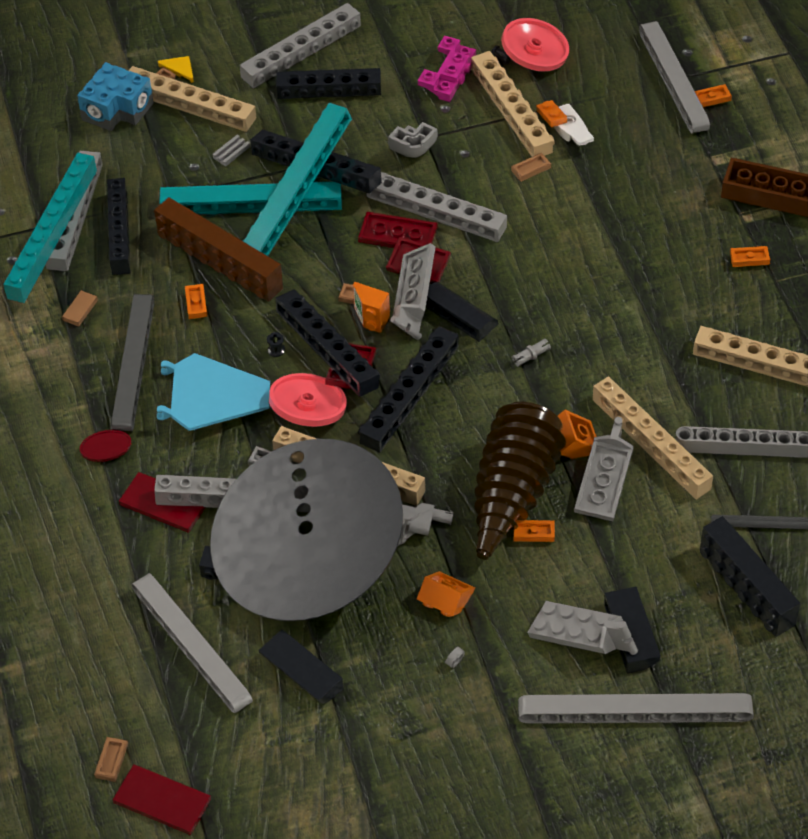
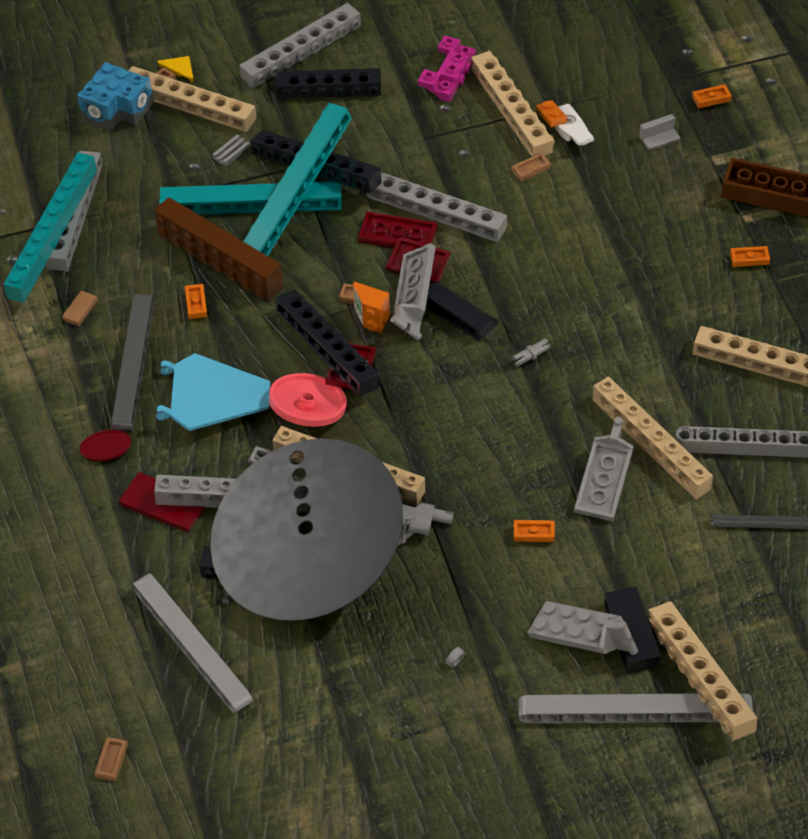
black brick [107,178,131,275] -> none
dark red tile [113,764,211,835] -> none
black brick [258,630,343,704] -> none
black bush [267,332,285,357] -> none
black brick [358,326,459,453] -> none
light grey brick [388,122,438,158] -> none
orange slope [417,571,475,617] -> none
dark brown cone [474,401,566,560] -> none
black bush [491,45,511,66] -> none
coral dish [501,18,569,71] -> none
orange slope [558,410,597,459] -> none
light grey beam [639,21,710,134] -> none
black brick [700,516,801,637] -> none
none -> light grey panel [639,114,680,151]
none -> tan brick [648,601,757,741]

